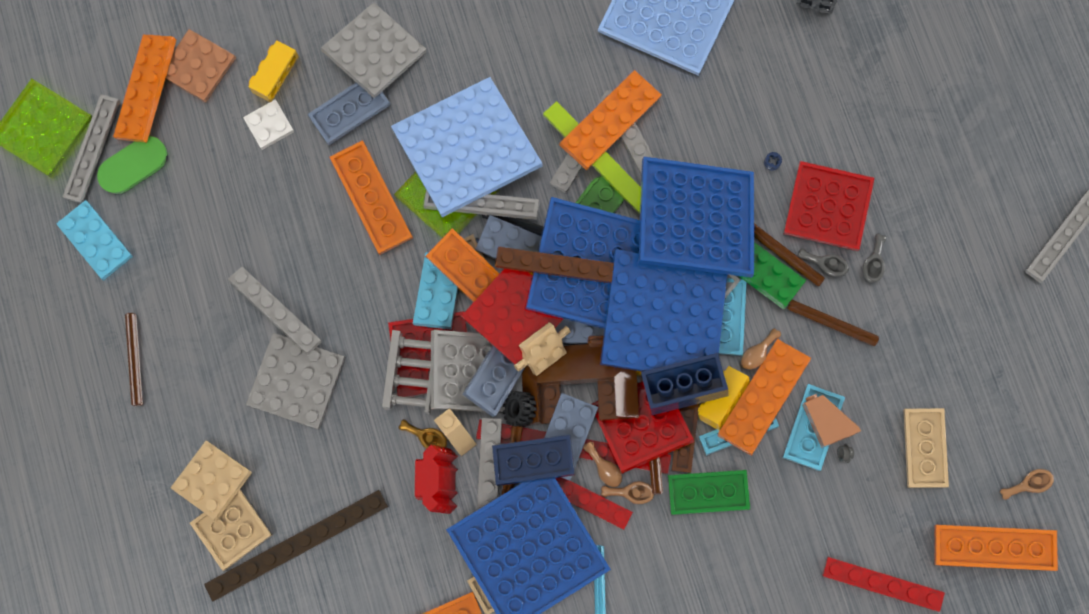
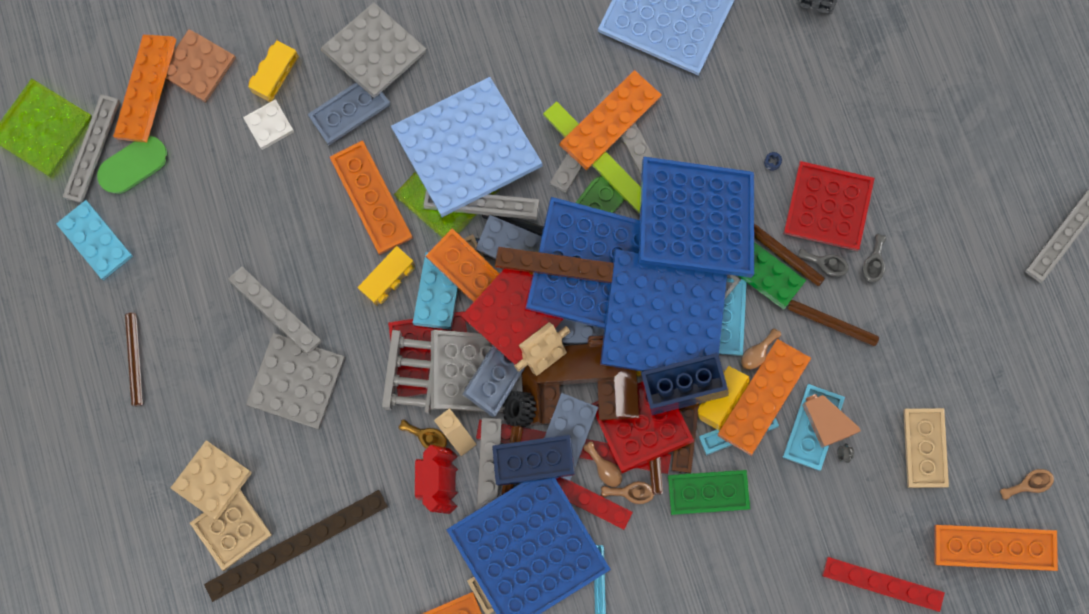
none -> yellow brick [357,246,415,306]

